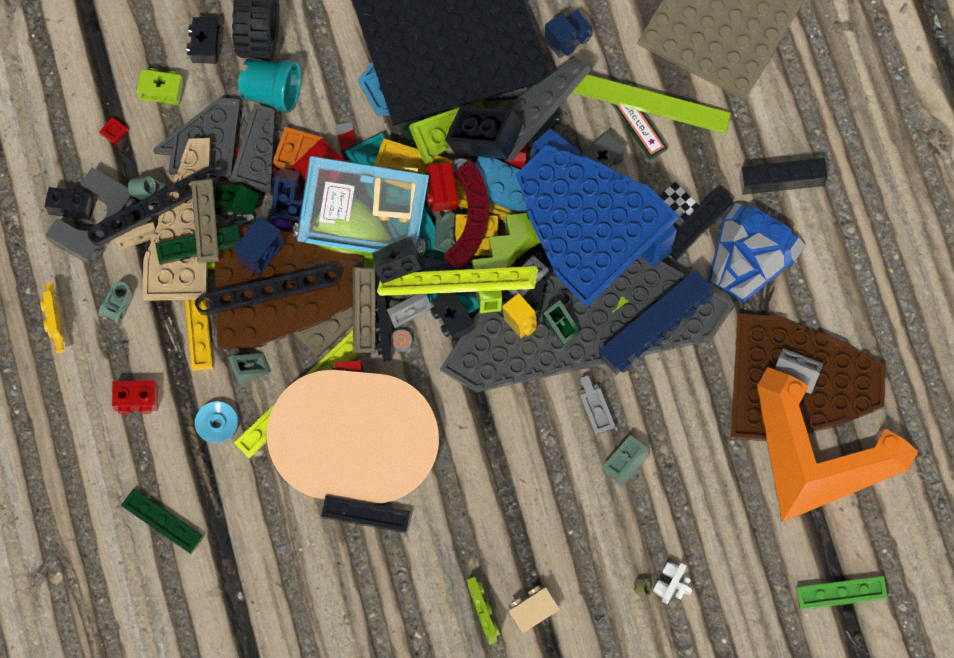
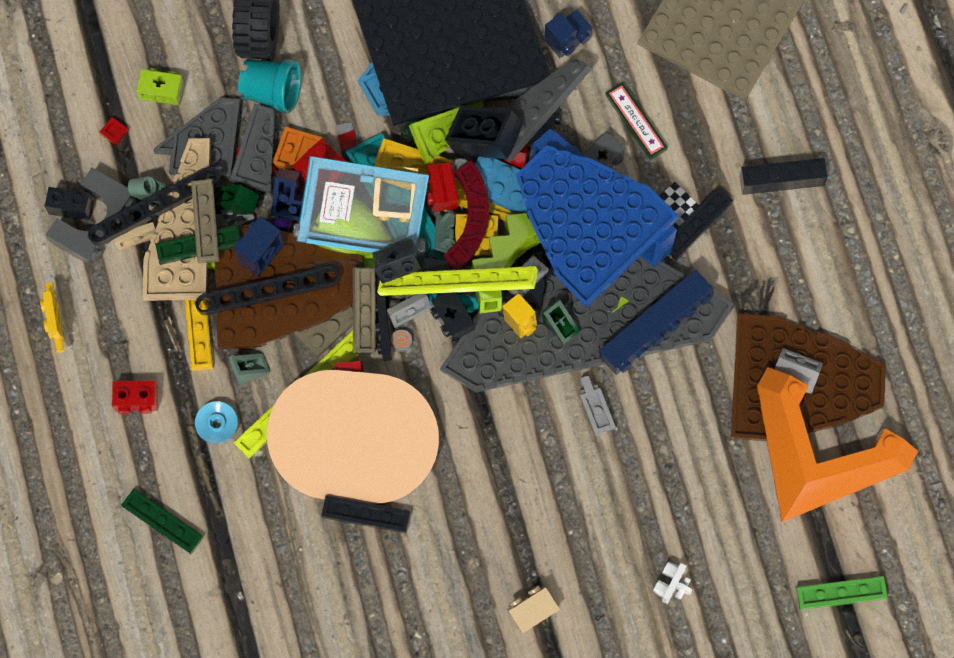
sand green piece [98,281,133,324] -> none
black brick [187,17,220,64] -> none
lime wing [467,577,500,645] -> none
lime tile [571,74,731,134] -> none
sand green hinge [602,435,649,487] -> none
olive hinge [633,579,651,596] -> none
wedge [708,203,806,303] -> none

